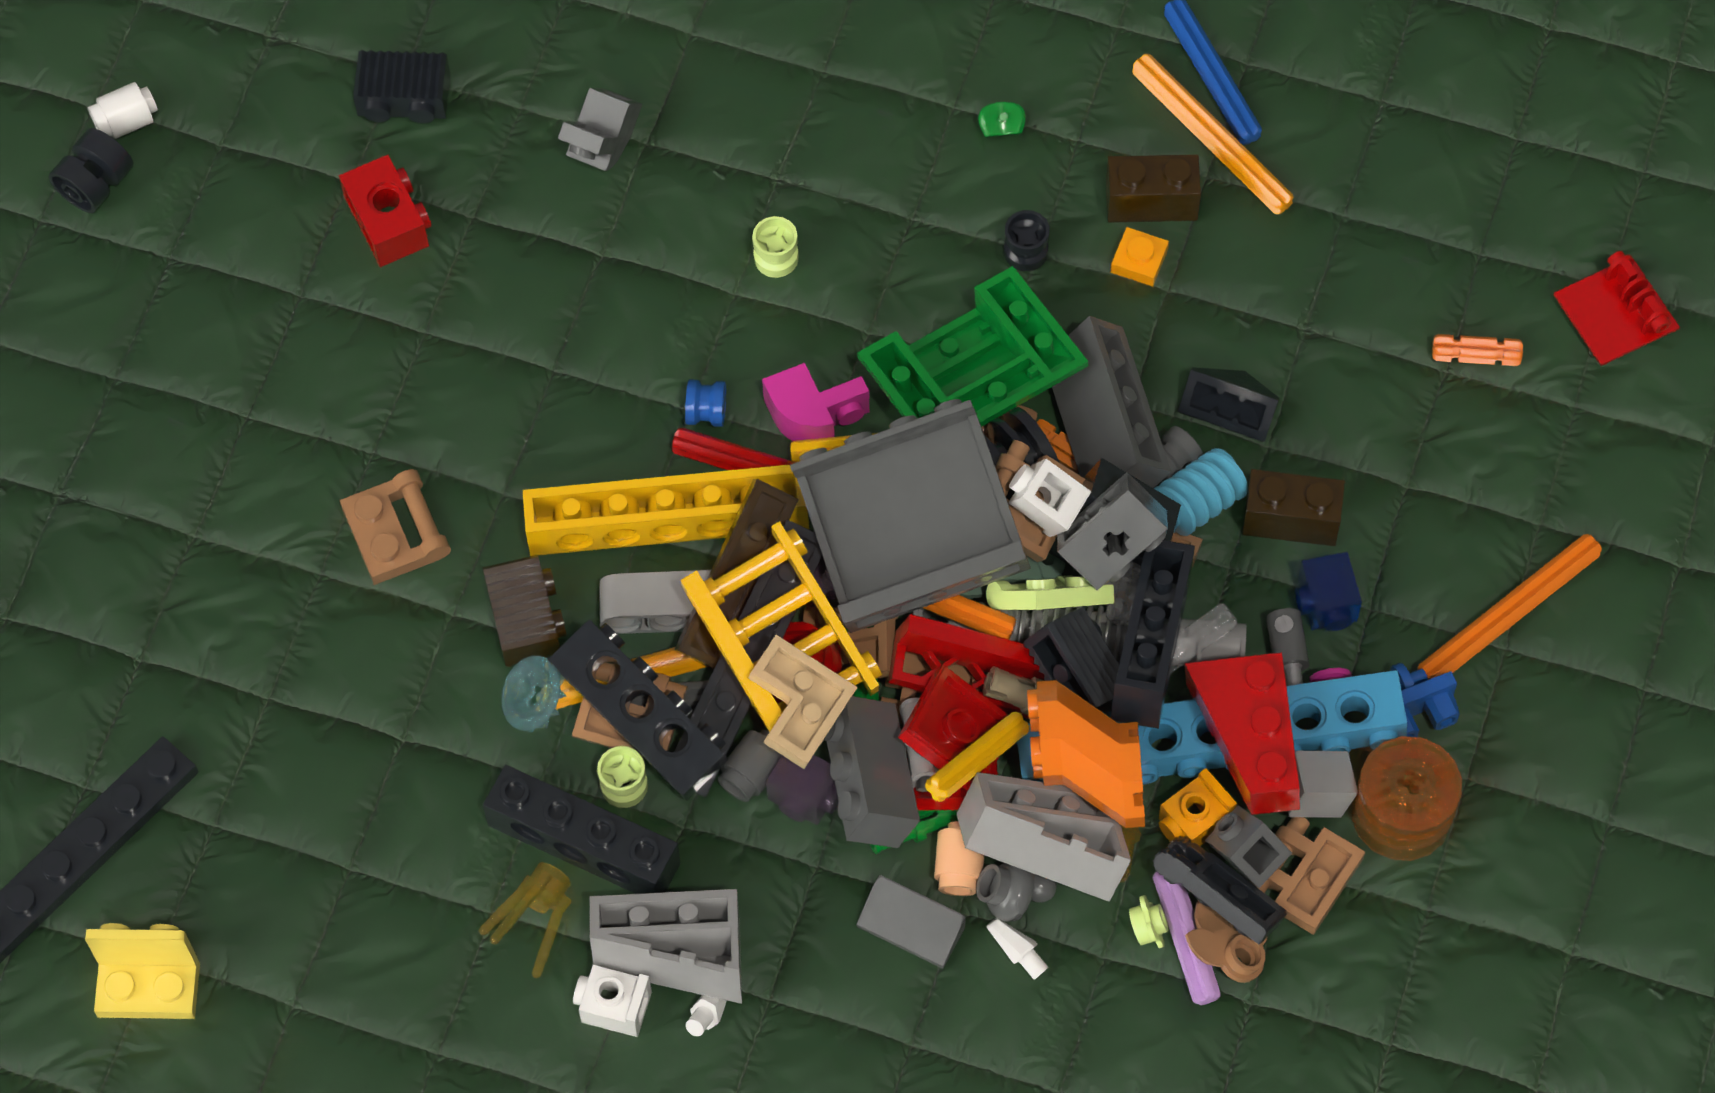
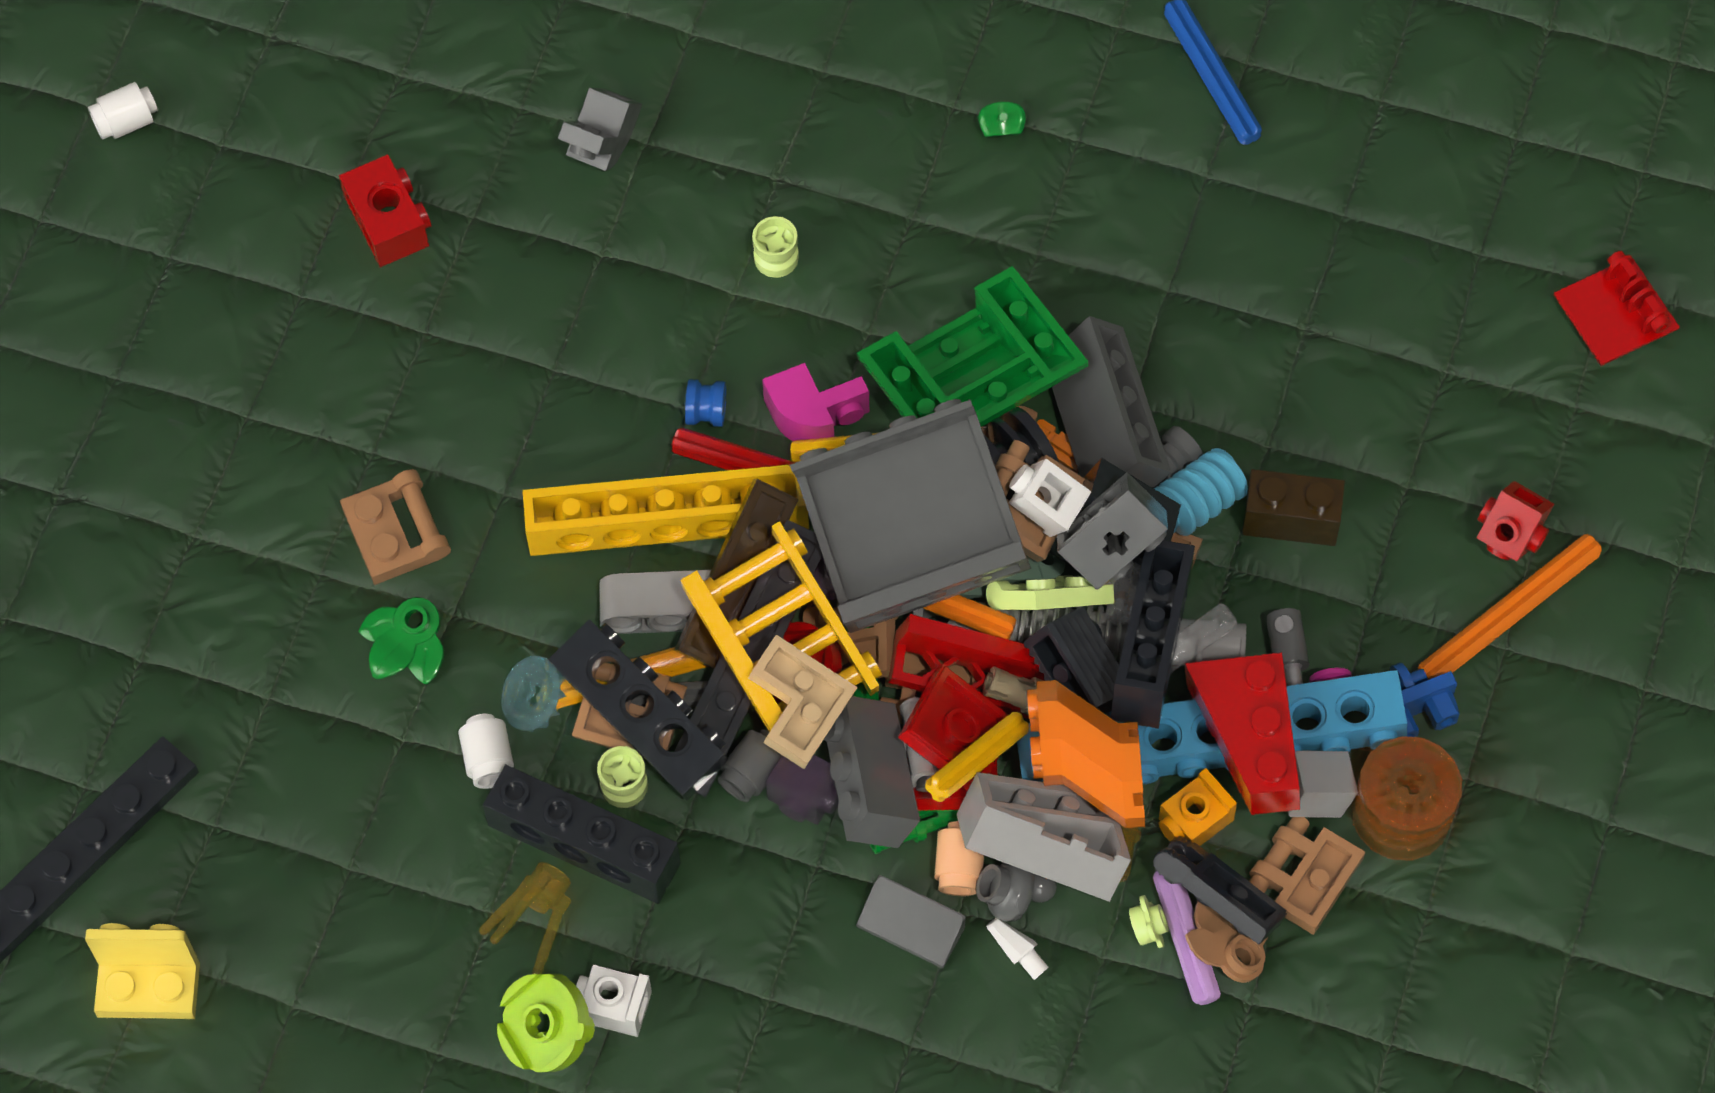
black wheel [48,128,134,213] -> none
black brick [353,50,450,123] -> none
dark brown brick [483,555,567,667] -> none
light grey wedge [590,889,742,1004] -> none
white bar [686,995,727,1036] -> none
black wheel [1004,210,1050,271] -> none
dark brown brick [1106,154,1201,223] -> none
light orange plate [1110,227,1169,287] -> none
light orange axle [1132,53,1294,215] -> none
black slope [1178,367,1280,442] -> none
dark grey brick [1205,805,1292,888] -> none
clear blue brick [1295,552,1362,631] -> none
orange axle [1432,334,1523,366] -> none
none -> green plate [358,597,445,685]
none -> white brick [458,714,514,789]
none -> lime plate [497,974,595,1072]
none -> red brick [1477,481,1554,561]

